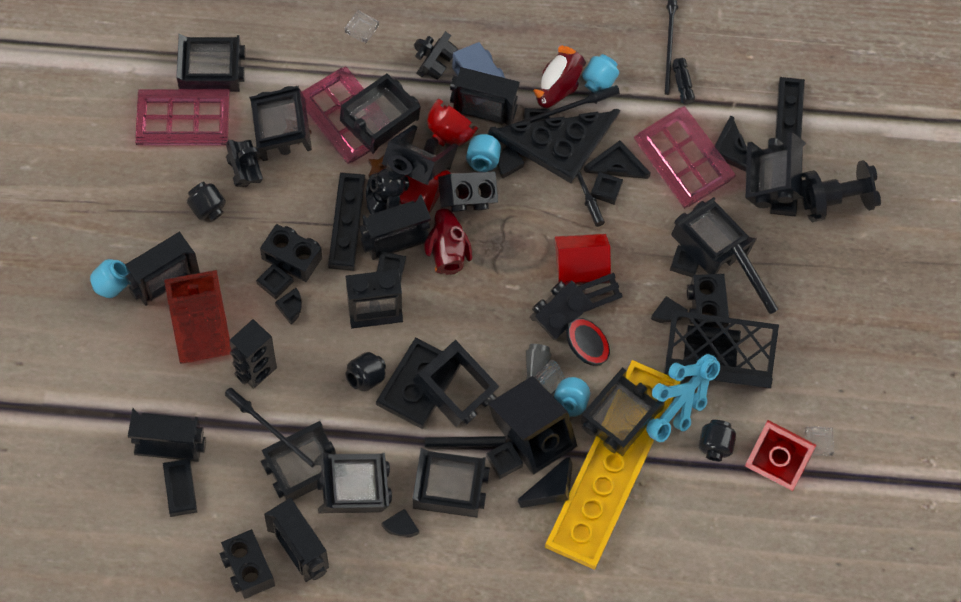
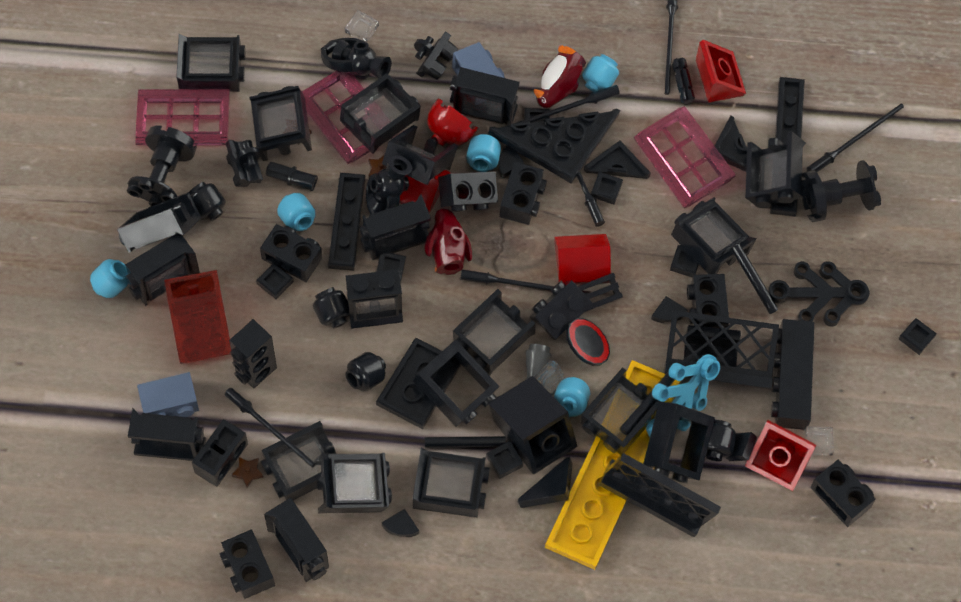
black tile [163,458,197,517] -> none
black tile [275,288,302,325] -> none
none -> window [117,192,201,253]
none -> black piece [127,125,197,206]
none -> sand blue brick [137,372,199,417]
none -> black brick [192,419,248,487]
none -> reddish brown piece [232,457,264,488]
none -> black axle [266,162,318,191]
none -> medium azure head [277,193,316,231]
none -> black head [313,287,349,329]
none -> black piece [321,38,392,79]
none -> window [453,289,536,375]
none -> black piece [460,269,590,295]
none -> black brick [499,162,547,225]
none -> black fence [598,453,721,537]
none -> black bar [619,371,675,436]
none -> black window [643,401,715,483]
none -> red slope [696,40,746,103]
none -> black tile [726,432,757,461]
none -> black plant [768,261,870,327]
none -> black brick [771,319,815,430]
none -> black piece [807,104,904,172]
none -> black brick [810,459,876,528]
none -> black tile [899,318,937,355]

